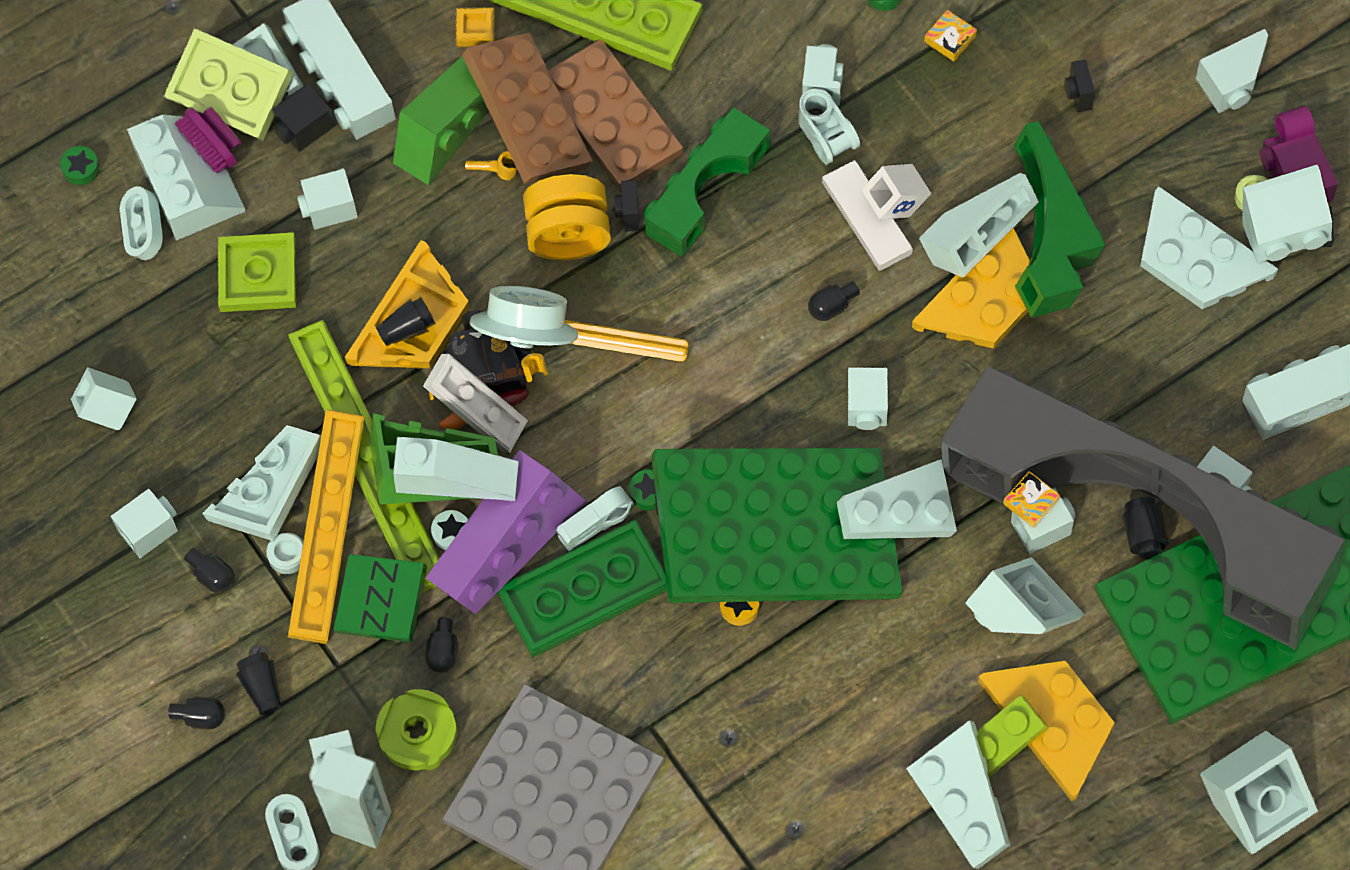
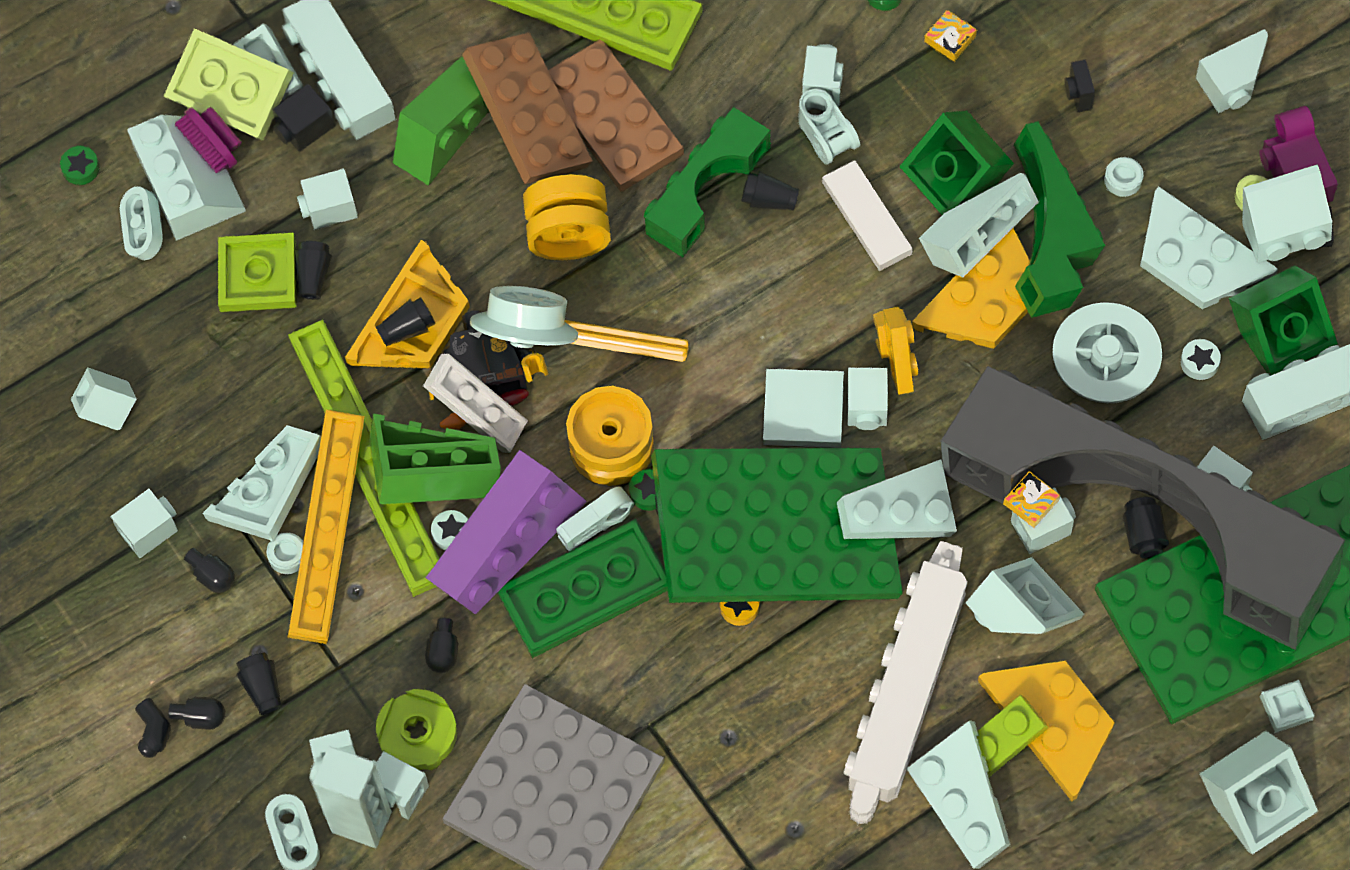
green tile [333,554,427,643] -> none
light aqua slope [393,437,519,501] -> none
yellow tile [456,8,494,47] -> none
yellow hand [465,151,517,180] -> none
black plate [614,180,640,232] -> none
black cylinder [808,281,860,321] -> none
white brick [861,164,931,220] -> none
none -> black arm [135,698,171,758]
none -> black cone [294,241,332,300]
none -> light aqua brick [372,751,429,820]
none -> yellow wheel [566,386,654,486]
none -> black cone [741,171,799,211]
none -> light aqua tile [763,369,844,448]
none -> white hinge [844,541,967,825]
none -> yellow plate [873,307,918,395]
none -> green slope [899,110,1014,215]
none -> light aqua wheel [1053,303,1162,403]
none -> light aqua tile [1104,157,1143,197]
none -> light aqua tile [1181,339,1221,380]
none -> green slope [1229,265,1338,376]
none -> light aqua tile [1260,680,1314,733]

